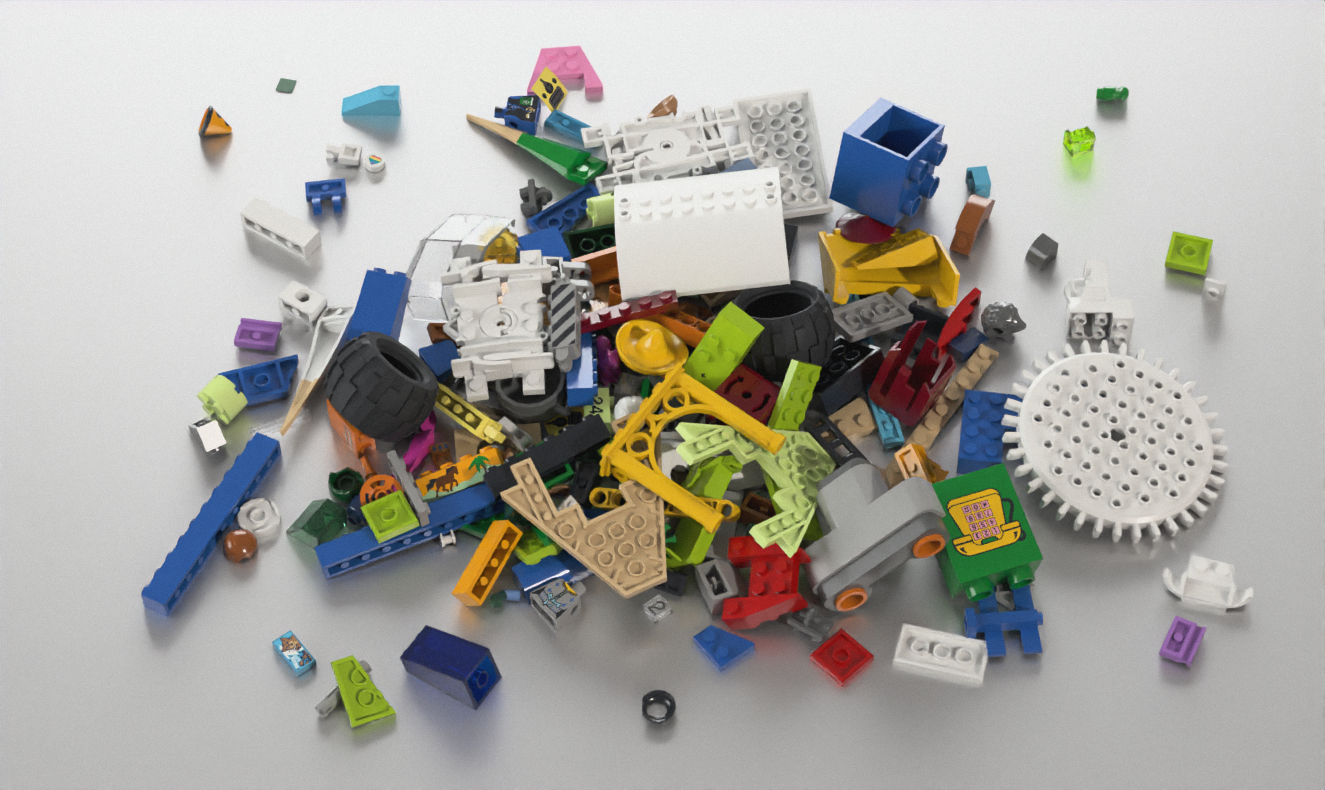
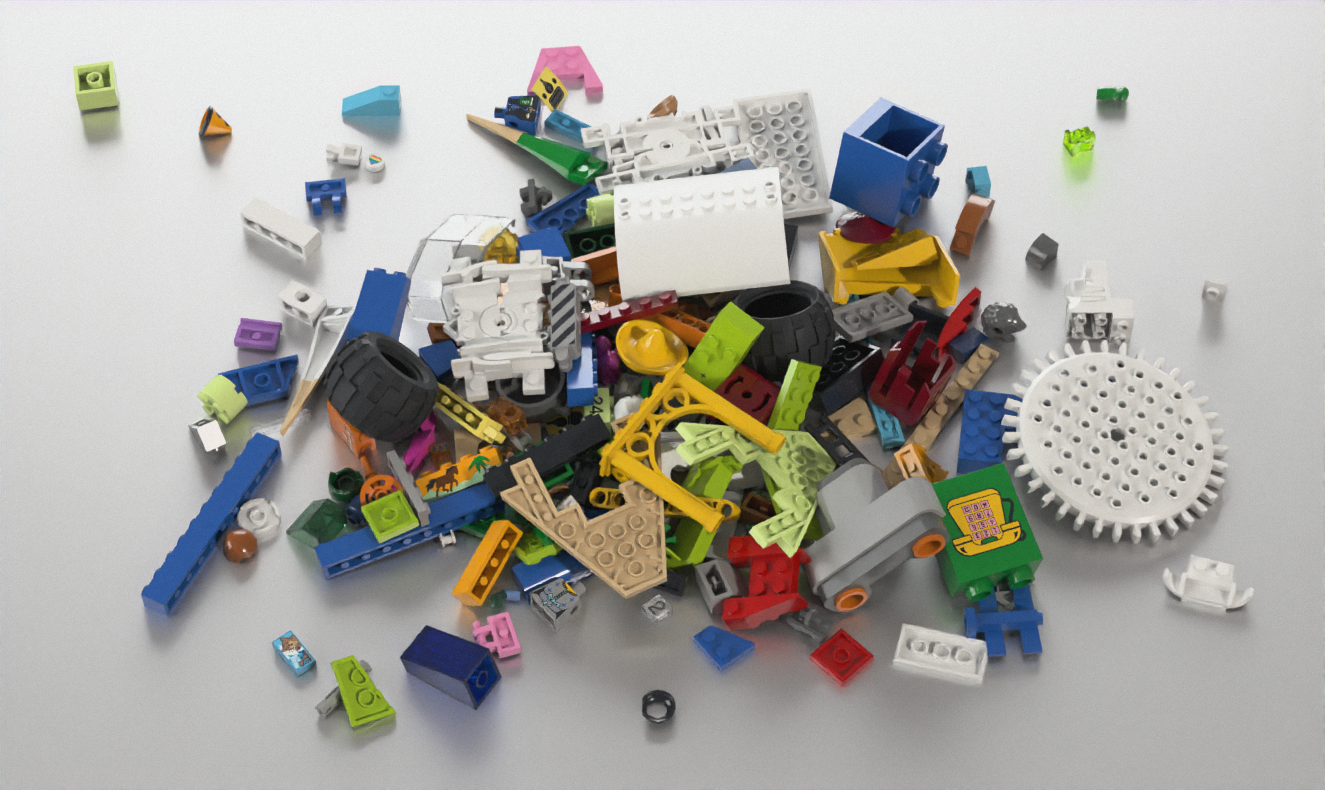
sand green sticker [276,78,297,93] -> none
medium lavender plate [1159,616,1207,667] -> none
lime plate [1164,231,1213,275] -> none
none -> yellowish green brick [73,61,119,110]
none -> bright pink plate [472,612,521,663]
none -> clear orange leg [486,396,527,437]

